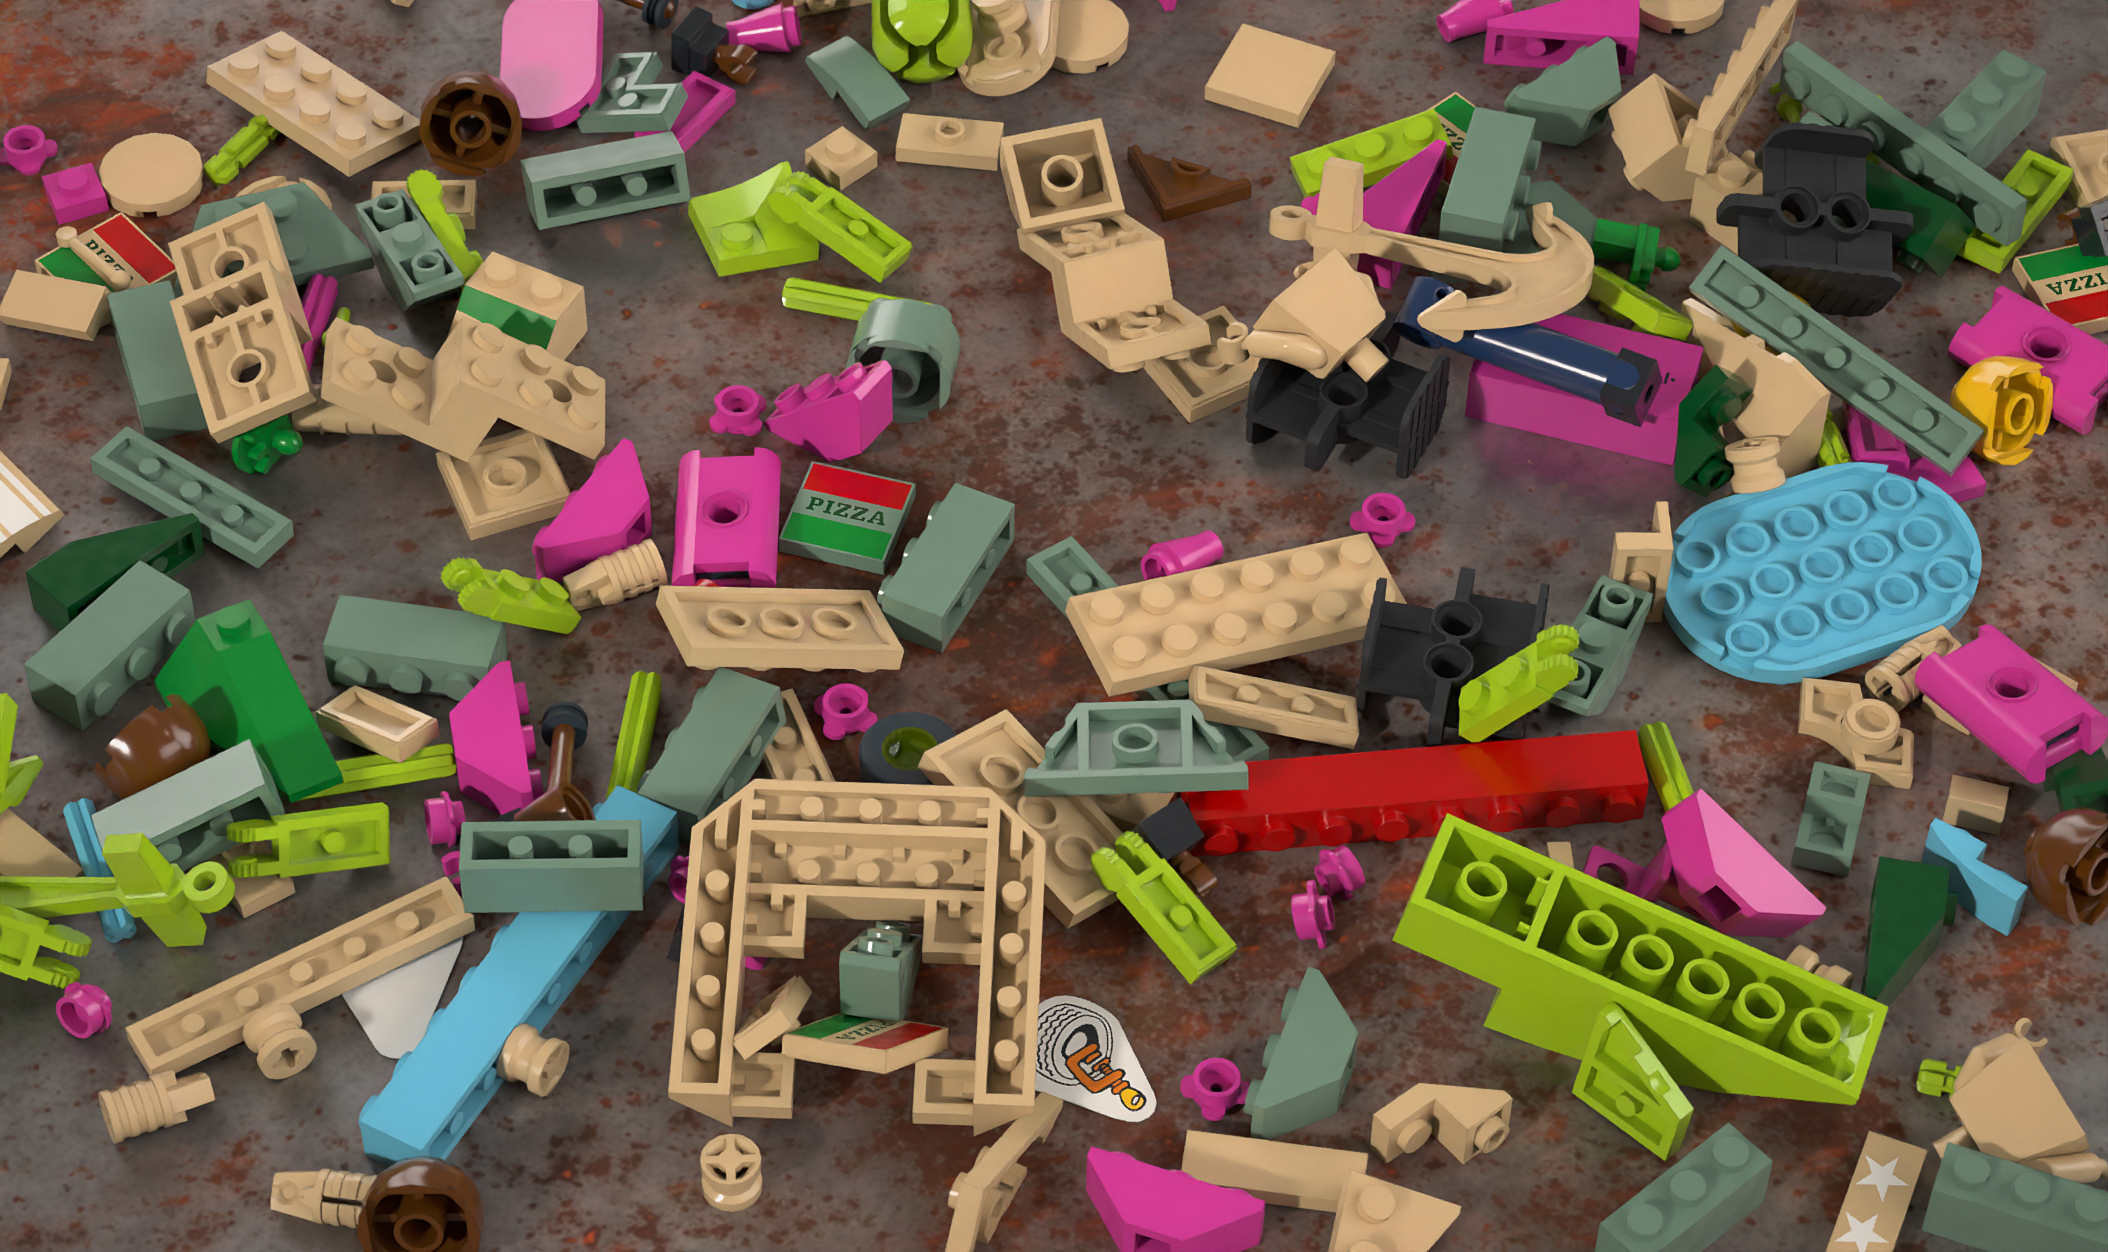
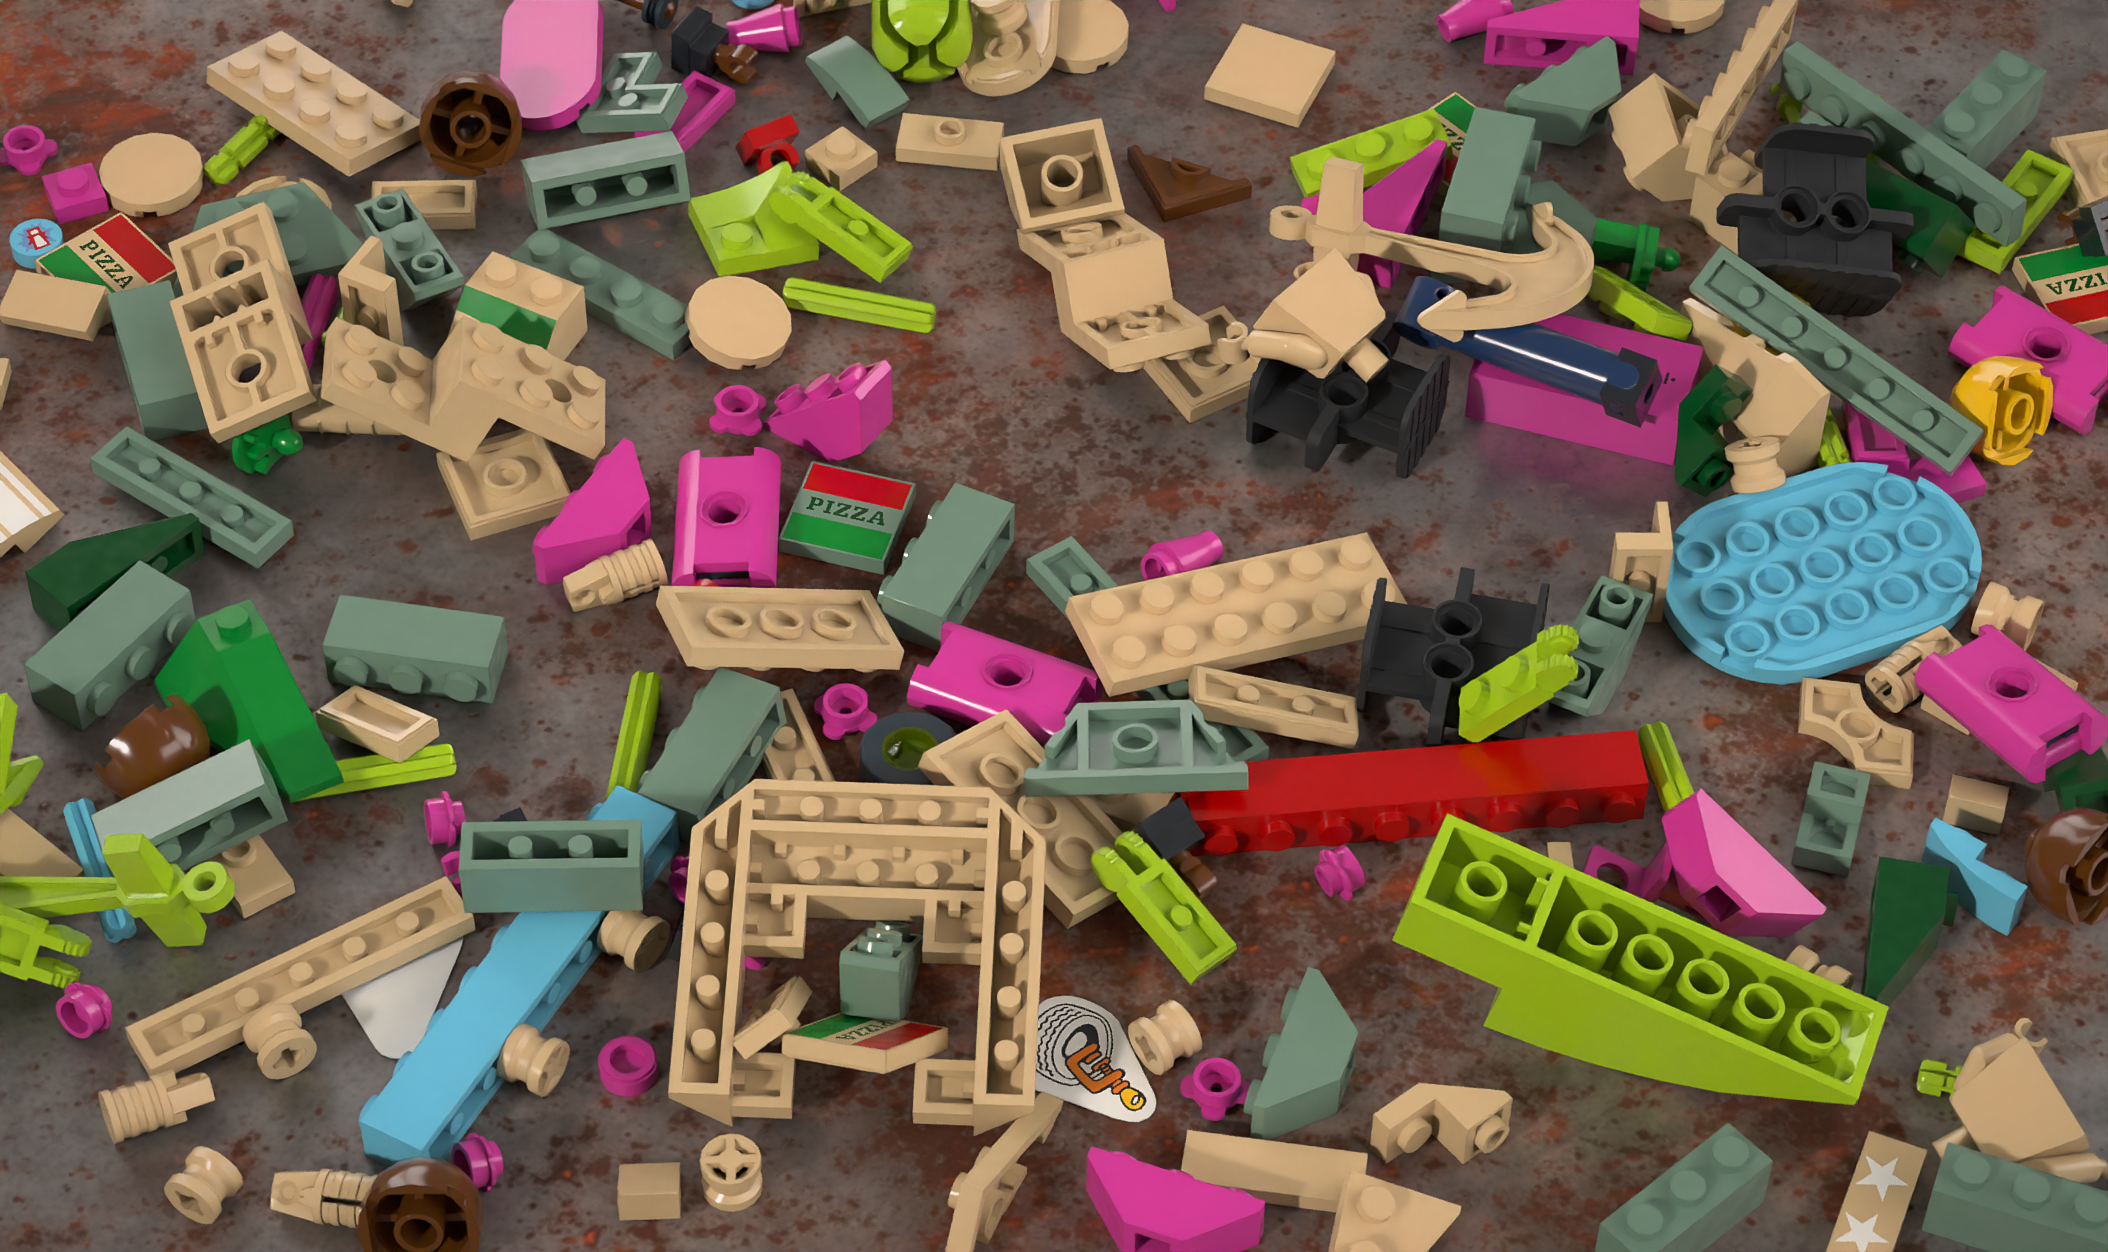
tan hinge [56,226,131,291] -> none
lime hinge [226,802,391,878] -> none
lime hinge [406,169,483,300] -> none
lime hinge [440,557,581,634] -> none
dark pink slope [449,660,544,815] -> none
reddish brown piece [514,702,596,822] -> none
sand green brick [845,298,961,423] -> none
dark pink plate [1291,880,1335,949] -> none
dark pink plate [1350,493,1415,548] -> none
lime wing [1572,1001,1694,1161] -> none
tan tile [1841,699,1900,755] -> none
none -> medium azure tile [9,219,64,269]
none -> tan wheel [164,1146,243,1225]
none -> tan panel [338,236,404,347]
none -> dark pink plate [451,1133,503,1192]
none -> sand green plate [508,229,692,360]
none -> tan wheel [597,910,670,973]
none -> dark pink tile [598,1036,659,1097]
none -> tan slope [617,1162,681,1221]
none -> tan tile [685,276,791,370]
none -> red tile [735,114,800,174]
none -> dark pink piece [907,621,1104,749]
none -> tan wheel [1128,1000,1202,1075]
none -> tan wheel [1971,581,2045,651]

